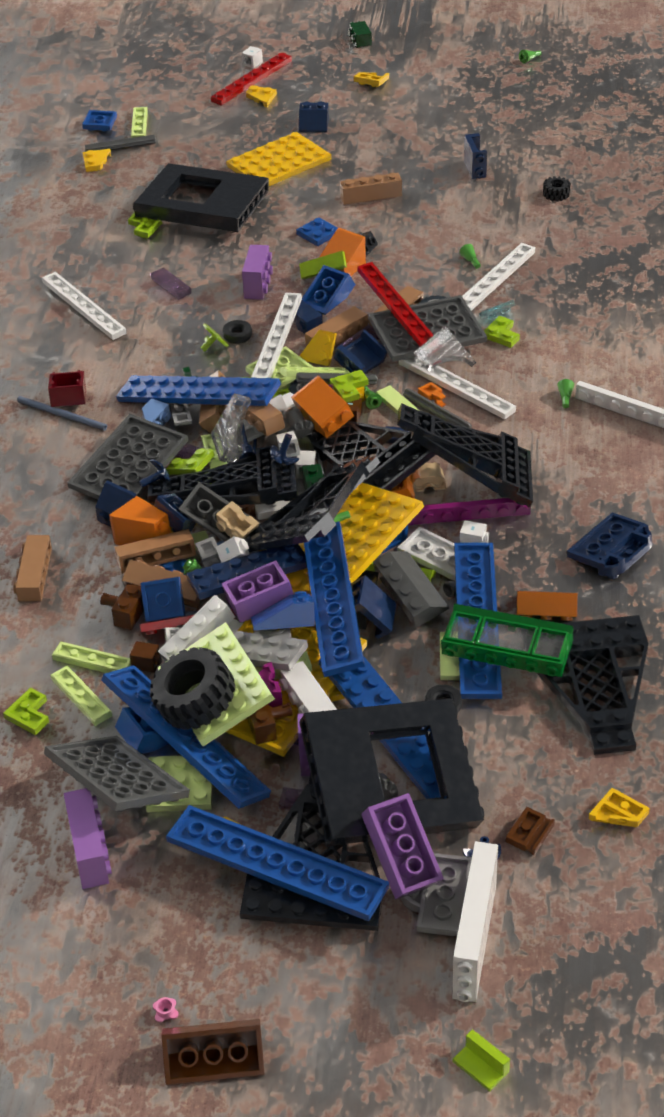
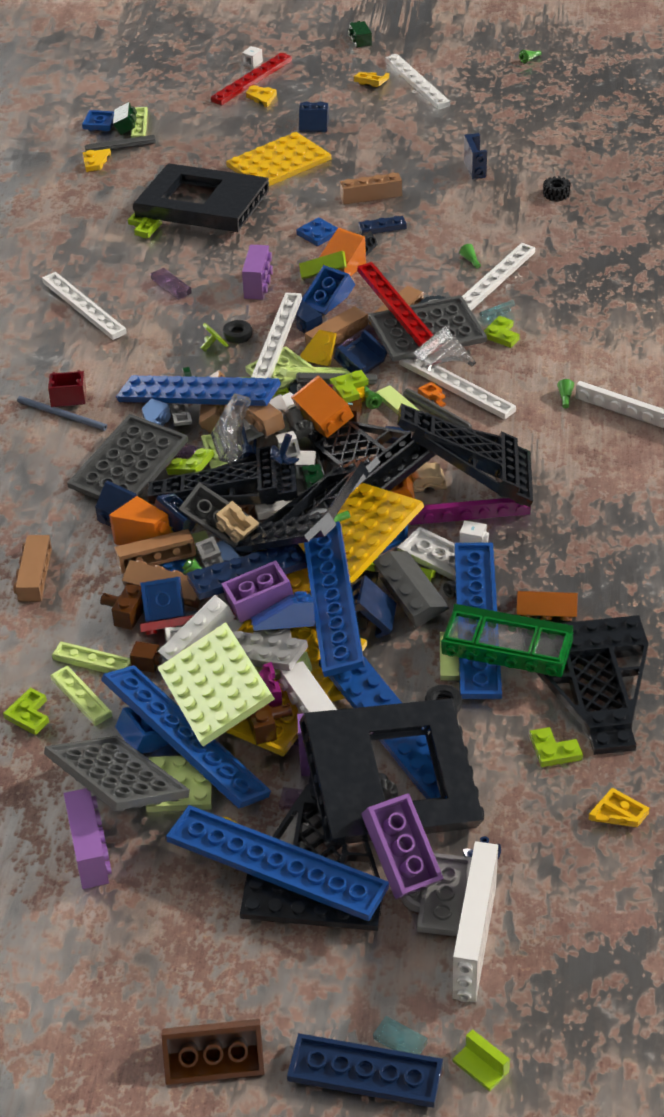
dark blue plant [139,460,170,487] -> none
black tyre [150,647,235,730] -> none
bright pink plate [153,997,179,1022] -> none
white brick [216,537,250,563] -> none
reddish brown plate [505,806,555,856] -> none
dark blue plate [566,512,653,579] -> none
none -> dark green brick [113,102,137,135]
none -> dark blue plate [287,1033,443,1108]
none -> dark blue plate [358,216,407,234]
none -> clear light blue plate [373,1016,428,1055]
none -> white plate [385,54,450,110]
none -> lime plate [529,727,583,767]

